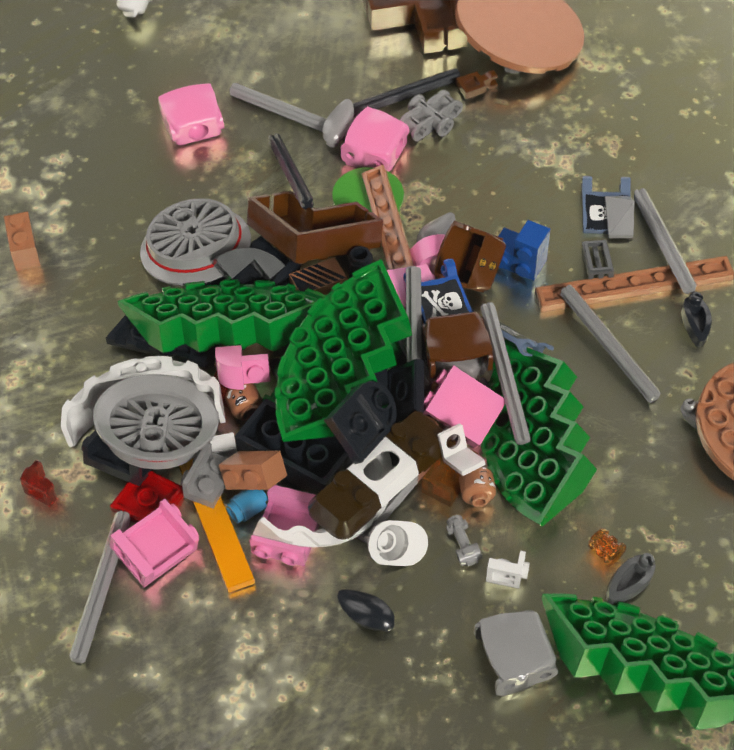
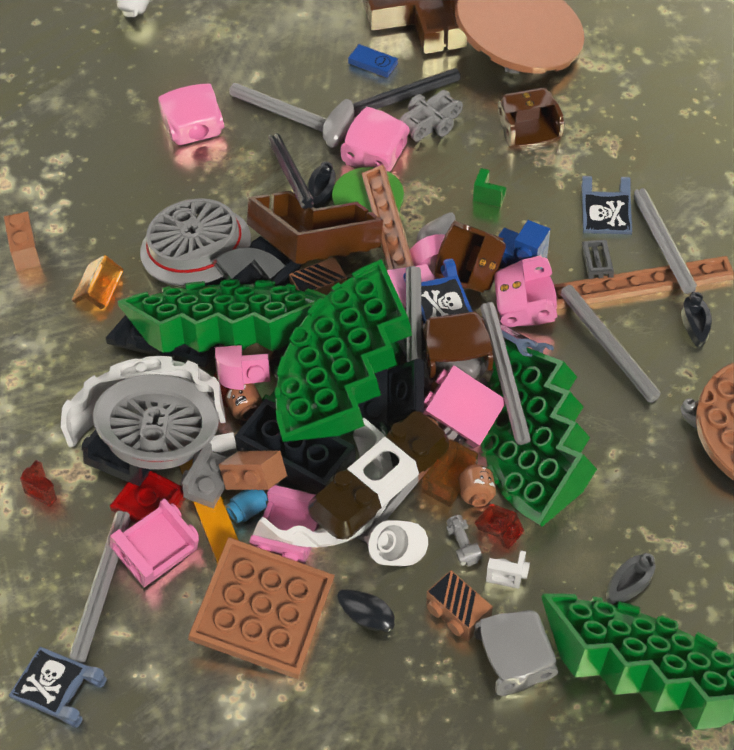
black tile [324,381,397,464] -> none
black brick [348,246,373,278] -> none
white bracket [438,423,485,476] -> none
reddish brown plate [456,70,498,99] -> none
clear orange bush [588,528,626,566] -> none
light grey slope [605,196,634,238] -> none
none -> flag [9,647,107,728]
none -> clear orange panel [71,255,124,309]
none -> nougat plate [188,537,335,679]
none -> black arm [307,162,336,209]
none -> blue tile [348,44,398,78]
none -> nougat brick [426,570,493,642]
none -> green panel [473,168,507,207]
none -> clear red bracket [475,504,524,549]
none -> bright pink piece [494,256,557,327]
none -> reddish brown piece [498,88,564,148]

